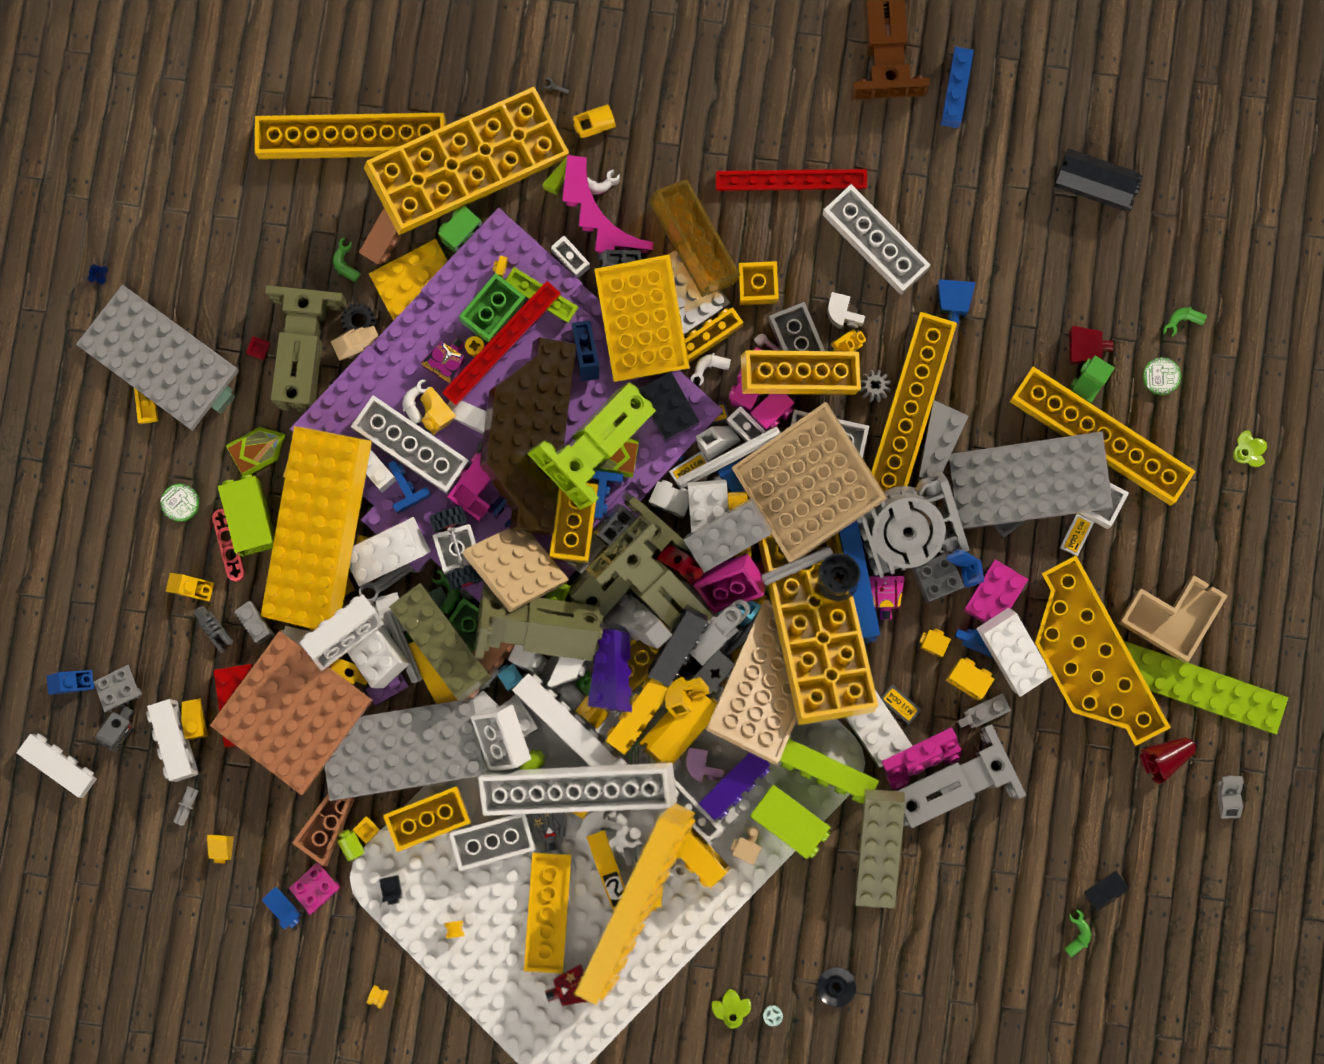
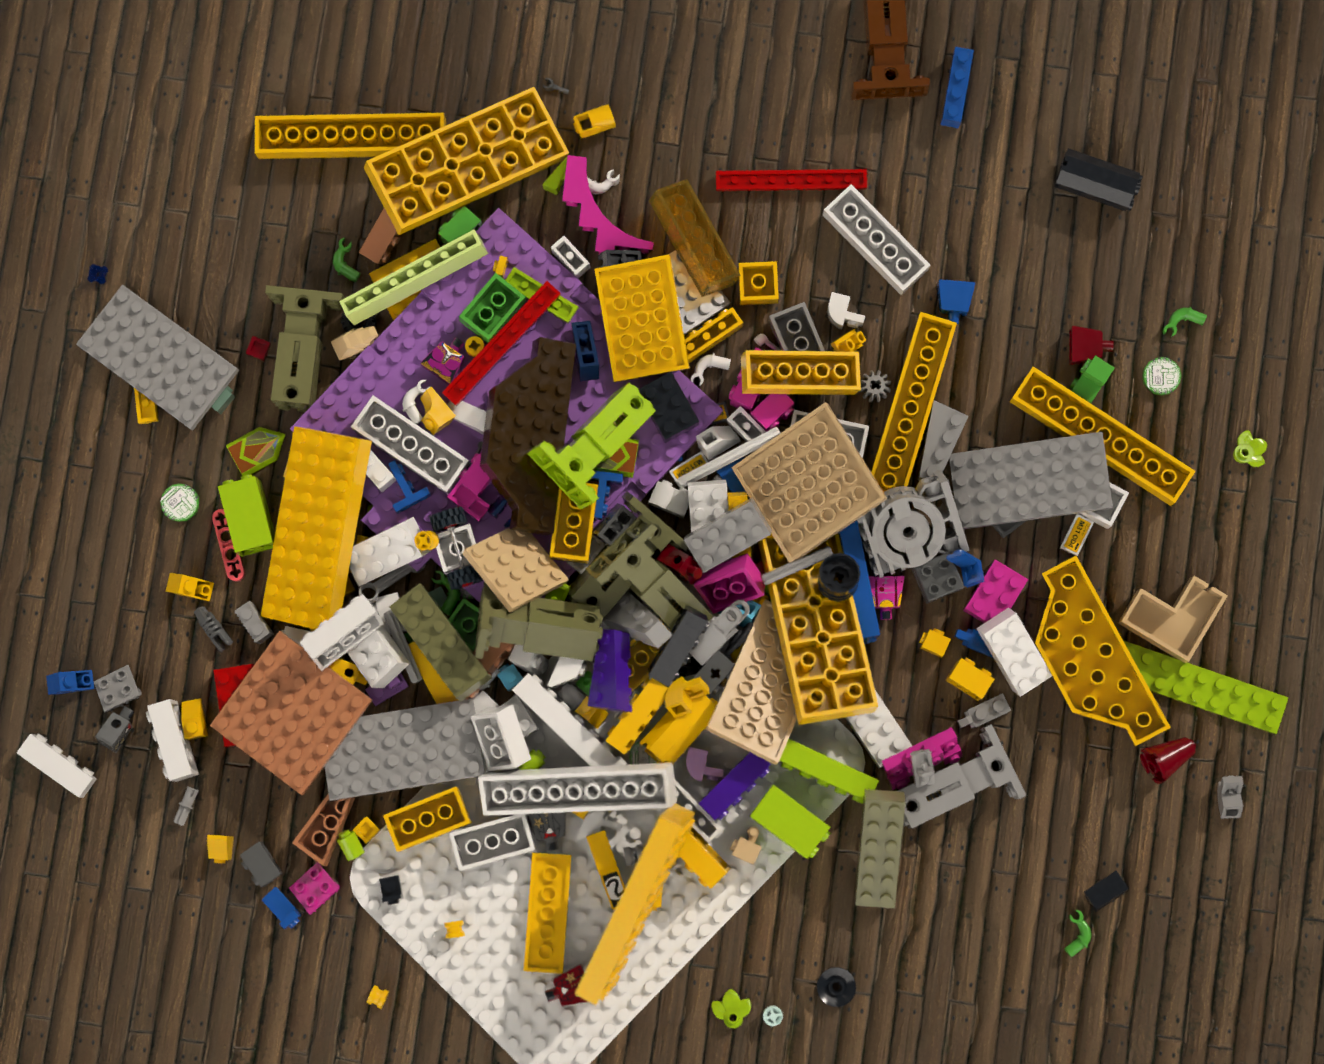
tile [881,685,921,725] -> none
none -> dark grey brick [240,842,284,887]
none -> yellowish green brick [339,229,488,325]
none -> yellow wheel [414,531,439,550]
none -> light grey hips [910,749,935,788]

